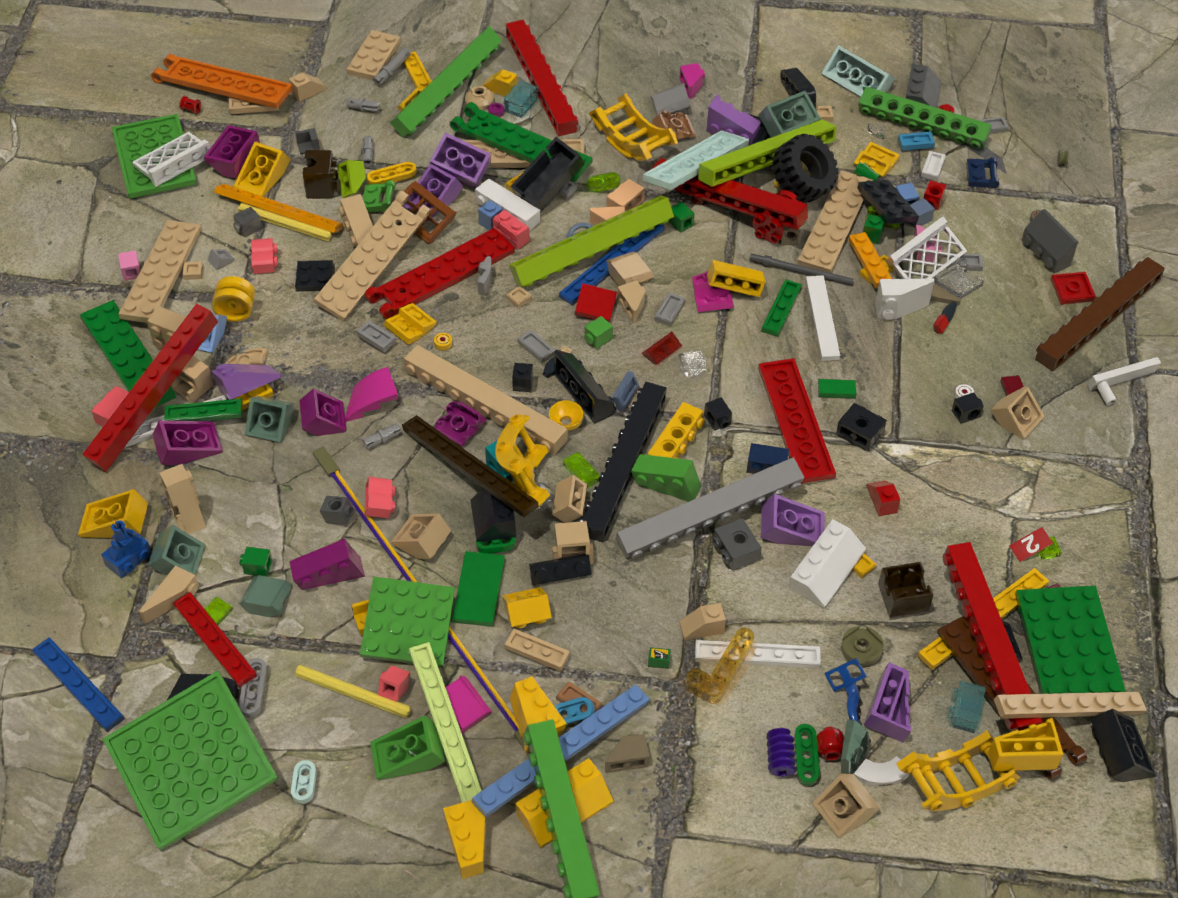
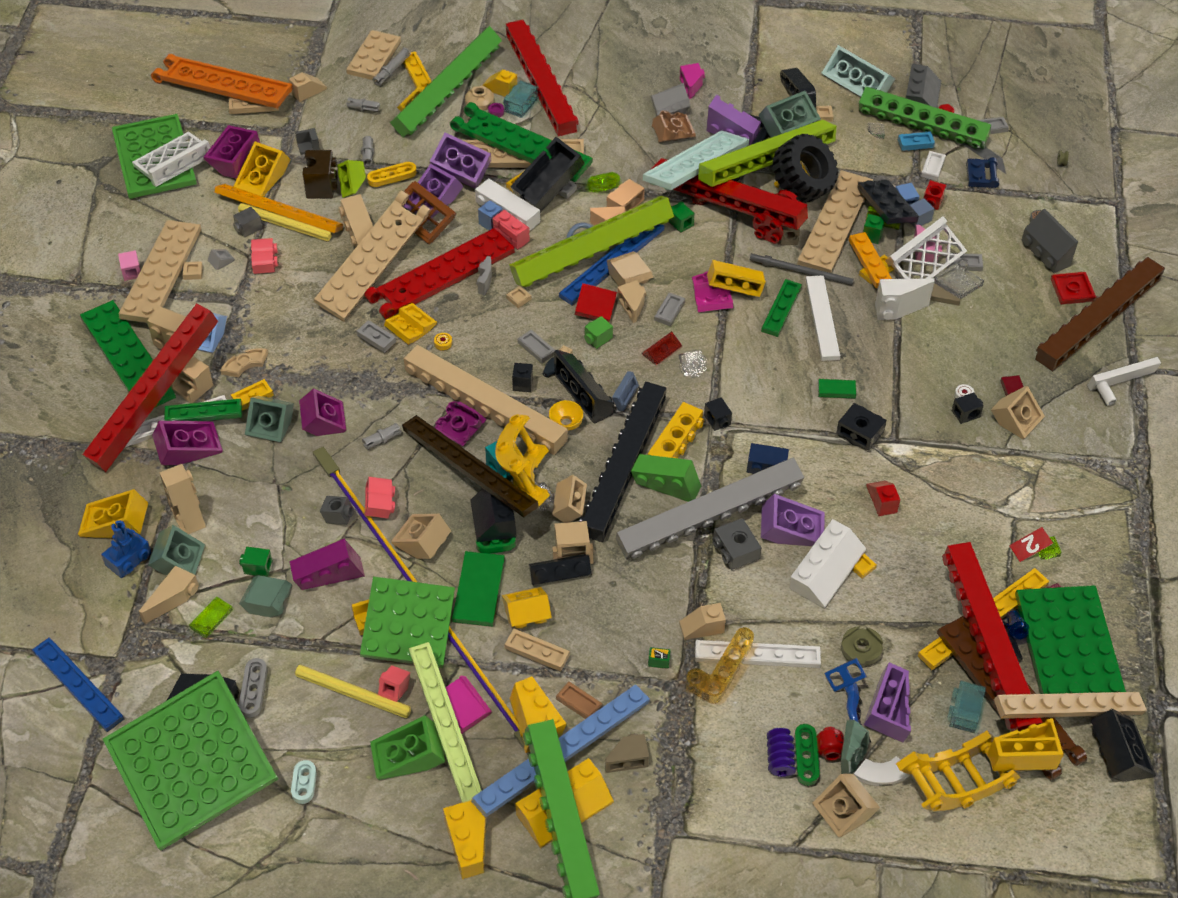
coral brick [91,386,129,426] -> none
red tile [173,592,257,688] -> none
red bush [180,96,201,114] -> none
yellow wheel [211,276,256,322] -> none
medium lavender slope [212,364,281,400] -> none
black plate [295,260,333,292] -> none
dark pink slope [345,367,398,422] -> none
bright green plate [363,180,396,212] -> none
dark azure plate [555,697,595,725] -> none
clear neon green plate [563,451,600,489] -> none
yellow fence [589,93,678,161] -> none
red plate [758,358,836,484] -> none
yellow slope [853,141,900,178] -> none
green cone [853,162,880,181] -> none
dark brown piece [878,562,934,618] -> none
piece [933,302,957,334] -> none
none -> clear blue cone [1007,610,1029,639]

